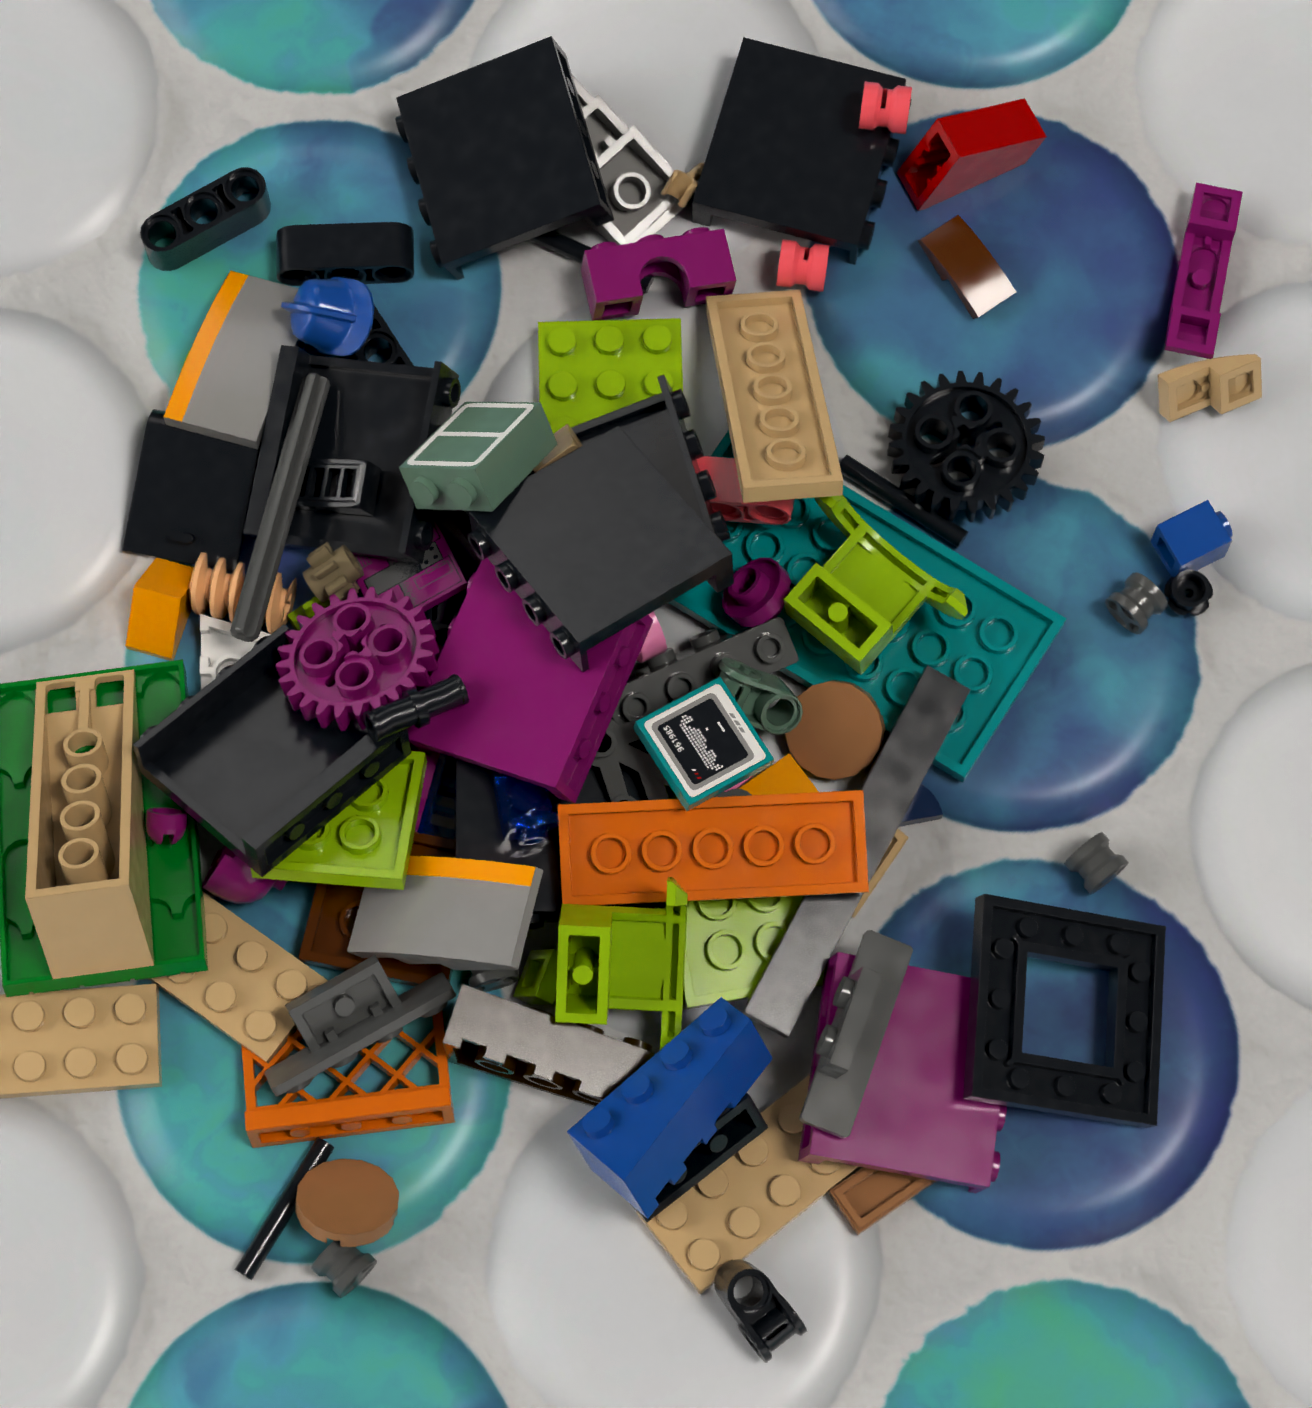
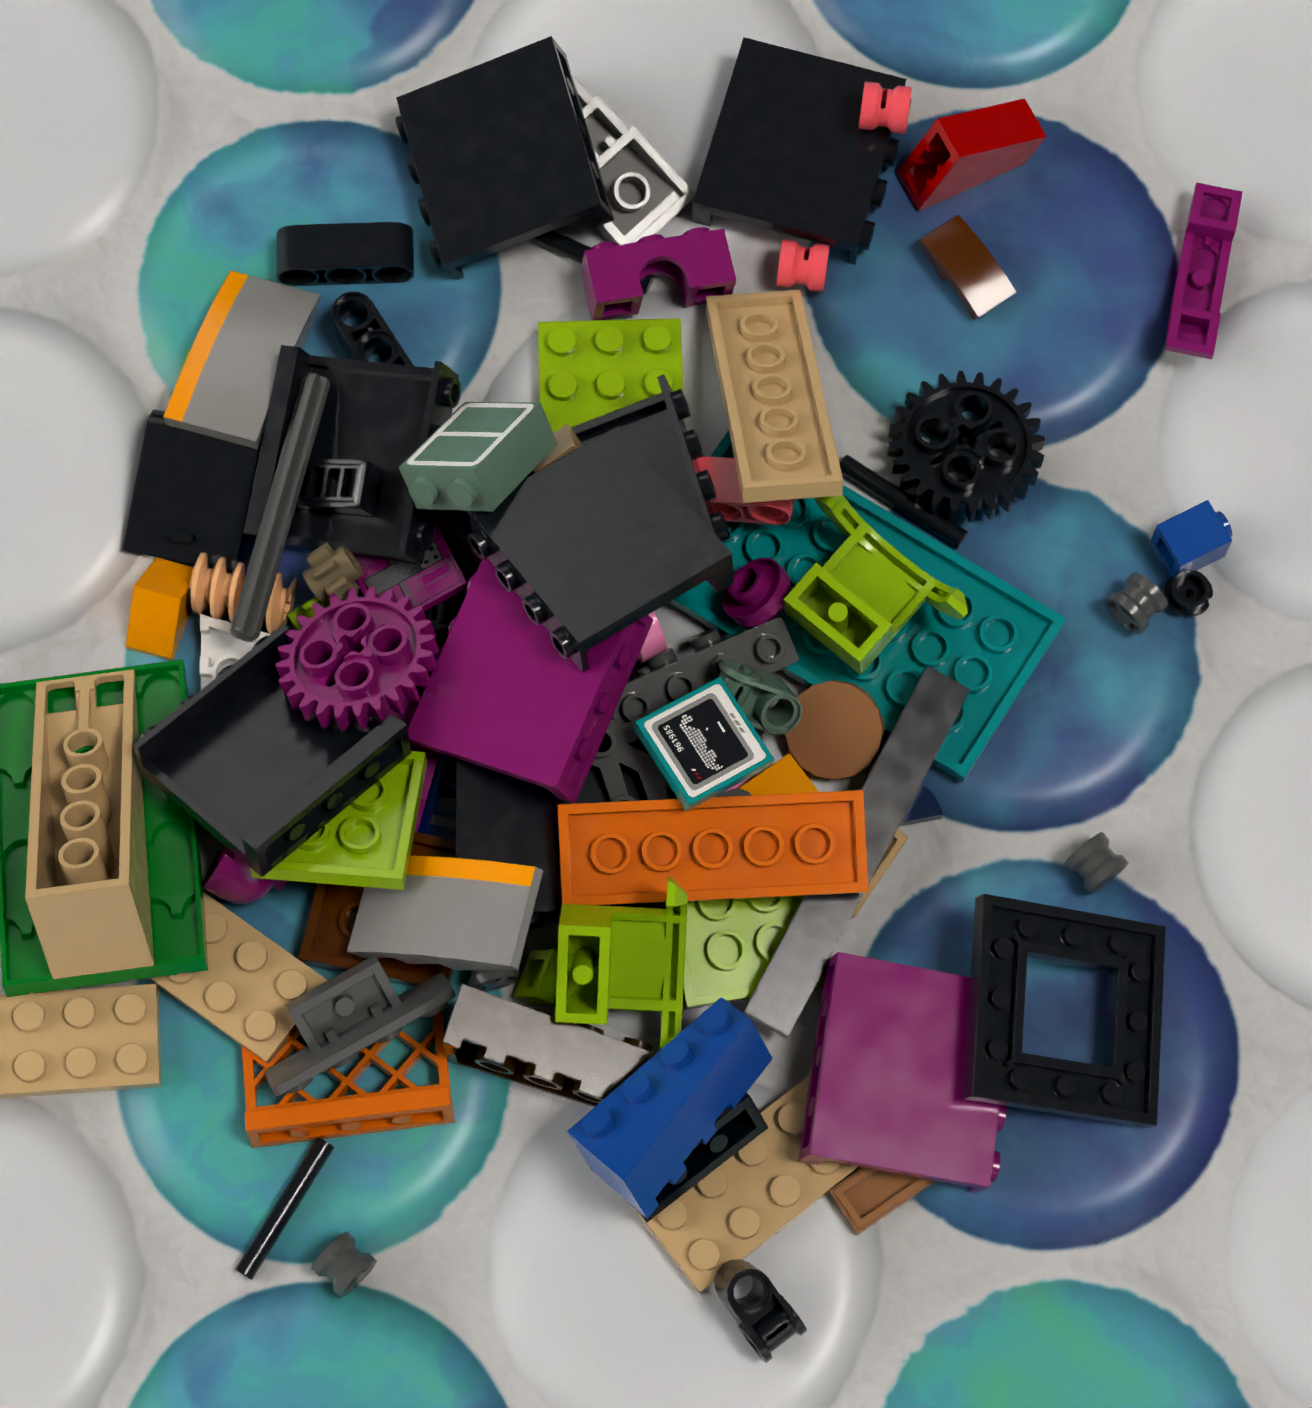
black beam [140,167,271,271] -> none
magenta hinge [146,807,187,845] -> none
blue piece [281,277,374,357] -> none
medium nougat tile [295,1159,399,1247] -> none
black pin [363,674,469,742] -> none
clear blue bracket [493,776,559,845] -> none
tan hand [661,163,704,208] -> none
dark grey bracket [799,930,913,1139] -> none
tan slope [1158,354,1262,422] -> none

